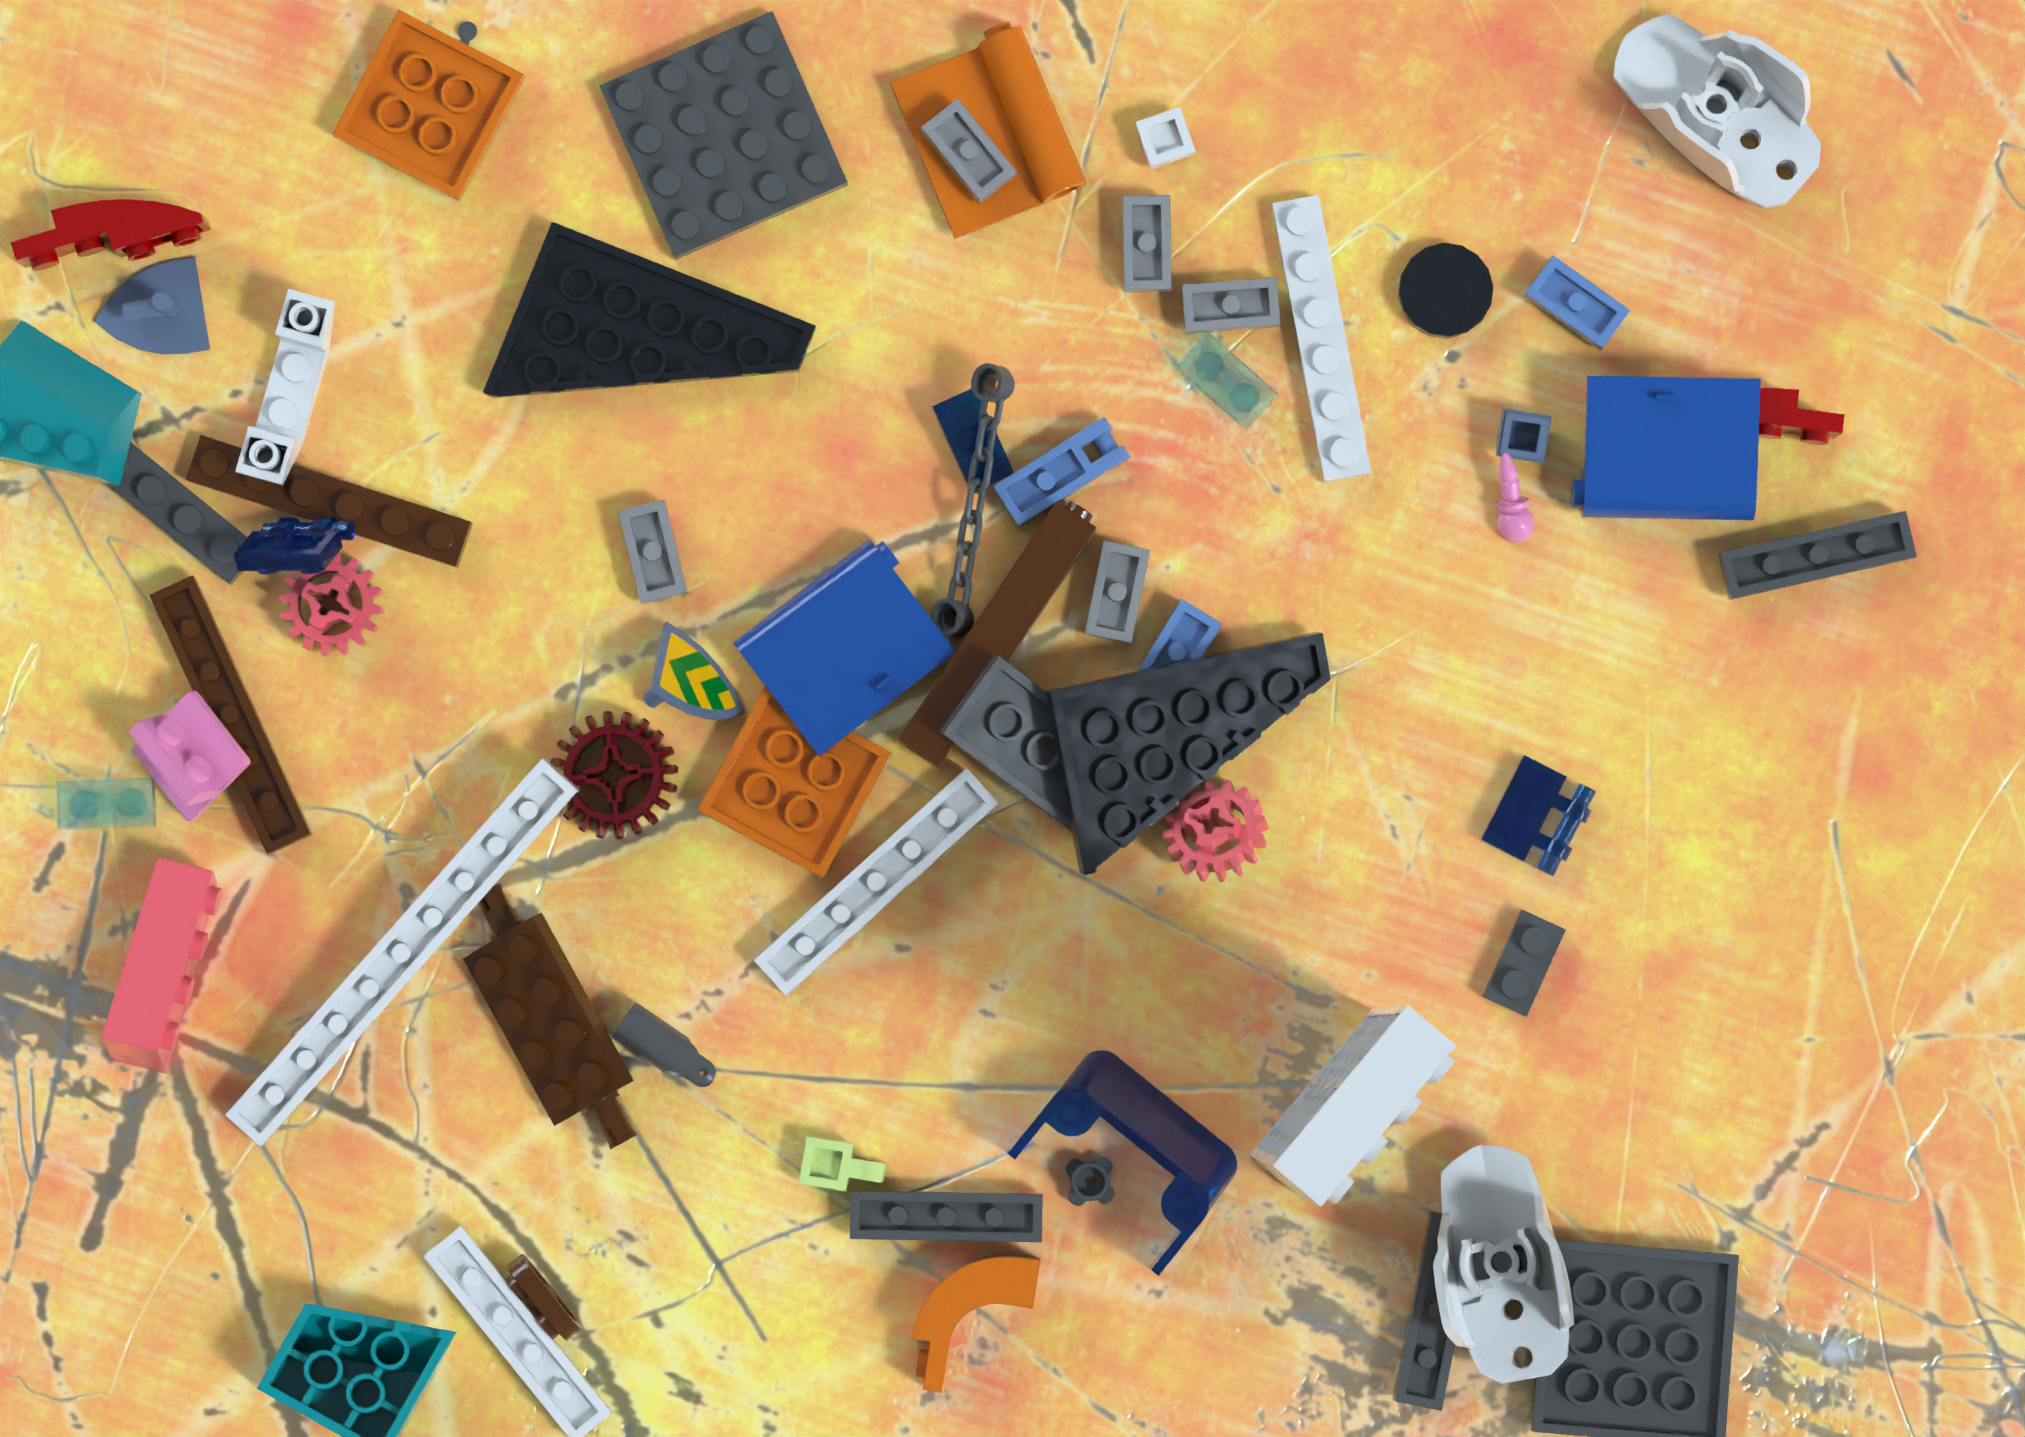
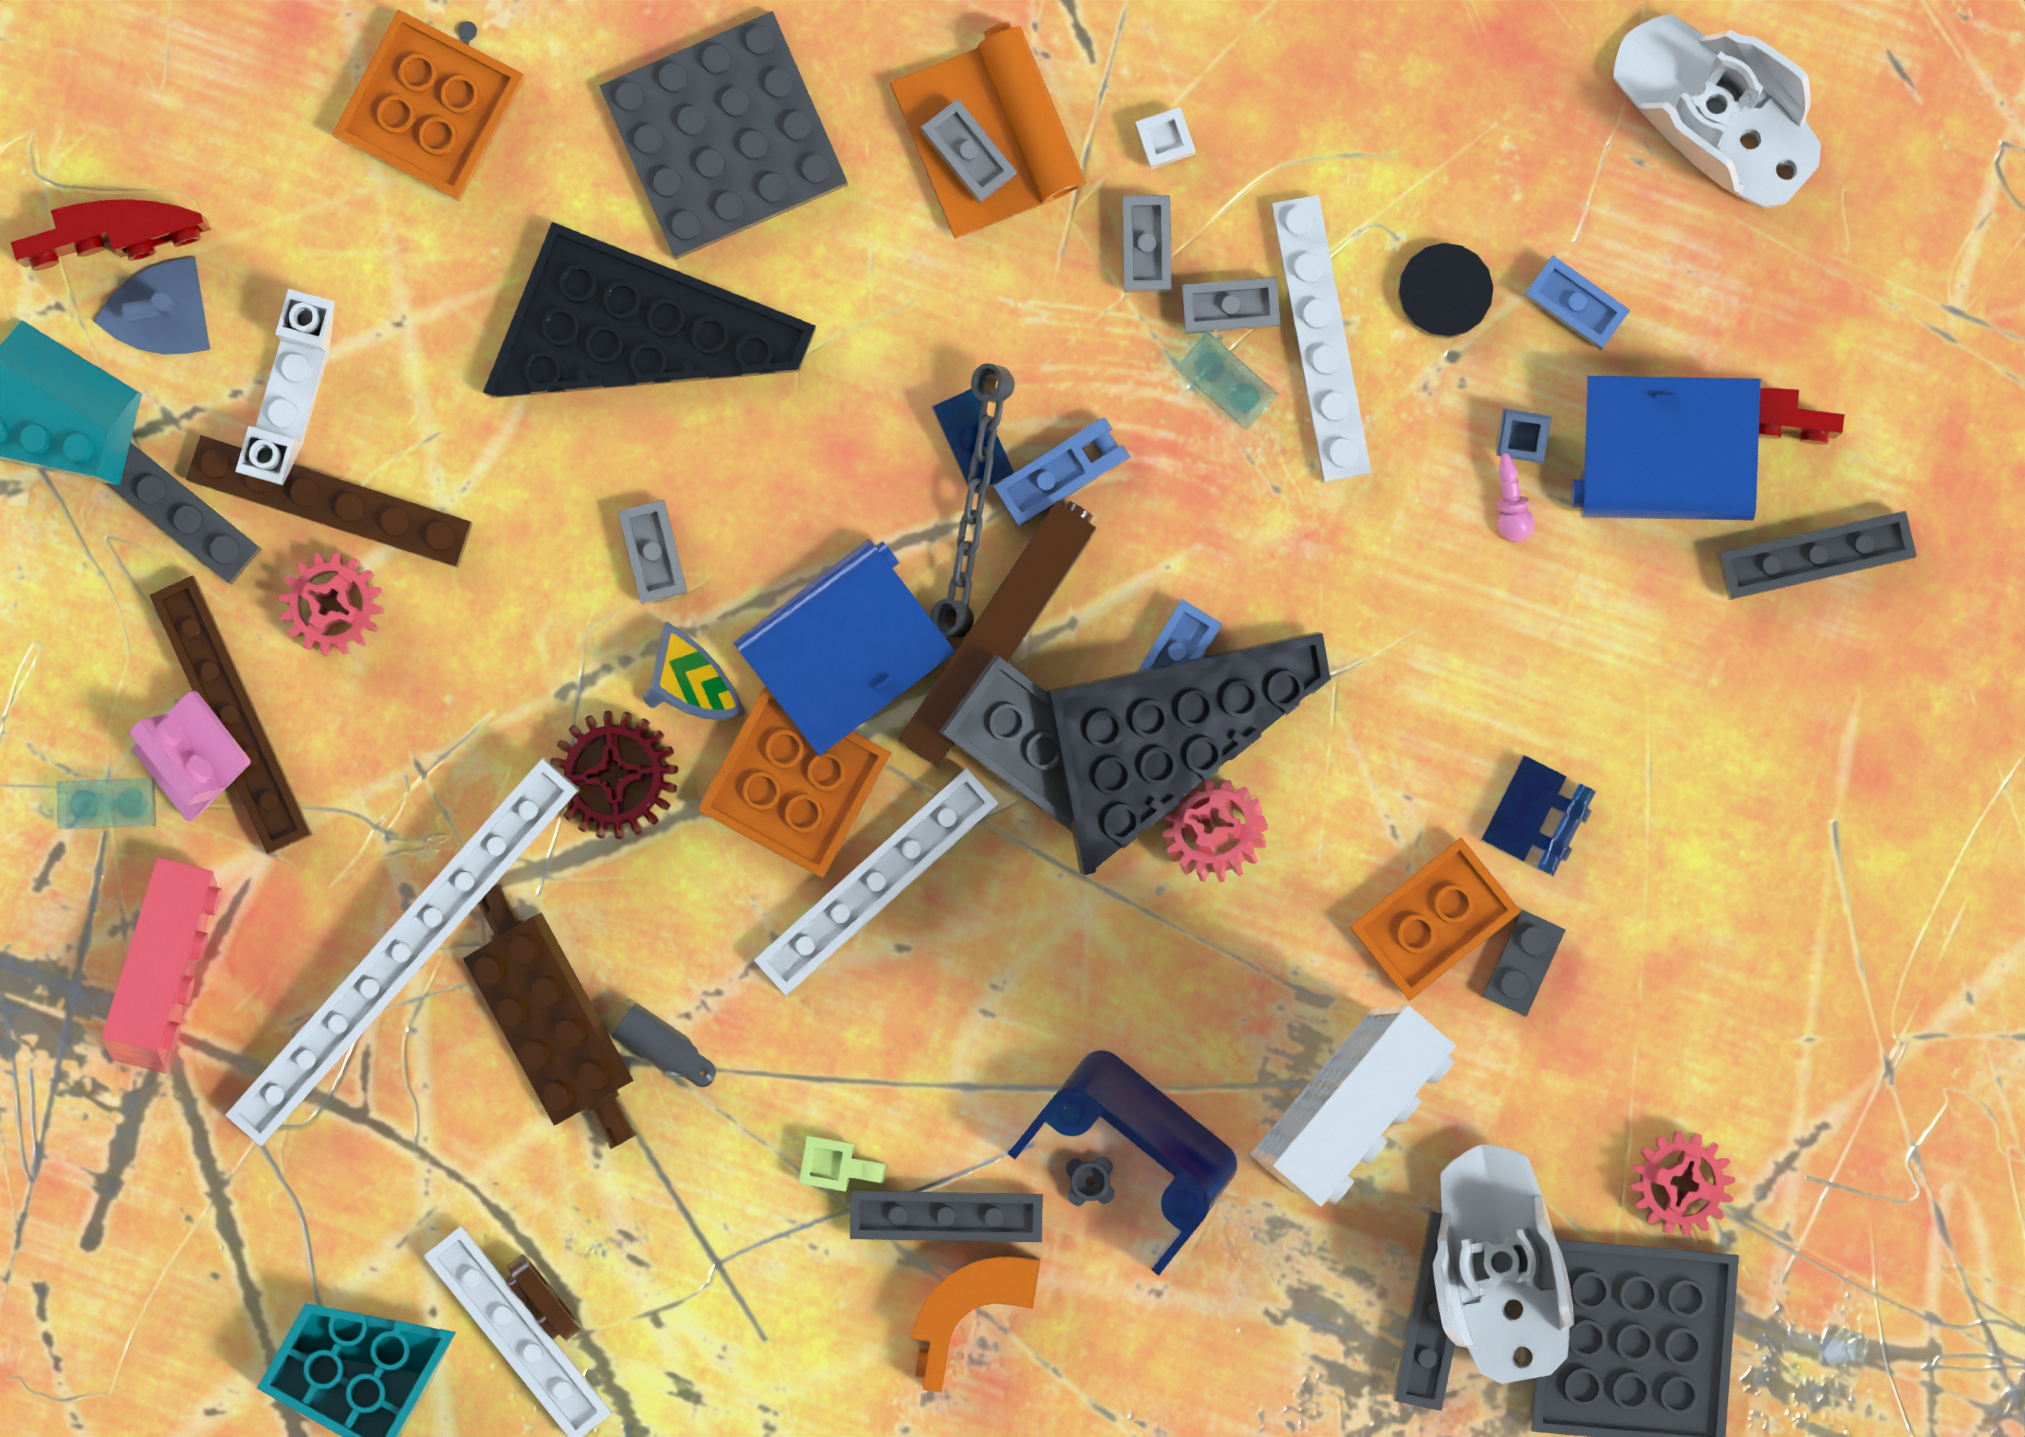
clear blue plate [233,517,355,575] -> none
light grey plate [1084,541,1150,644] -> none
none -> orange plate [1349,837,1521,1001]
none -> coral gear [1629,1131,1735,1236]

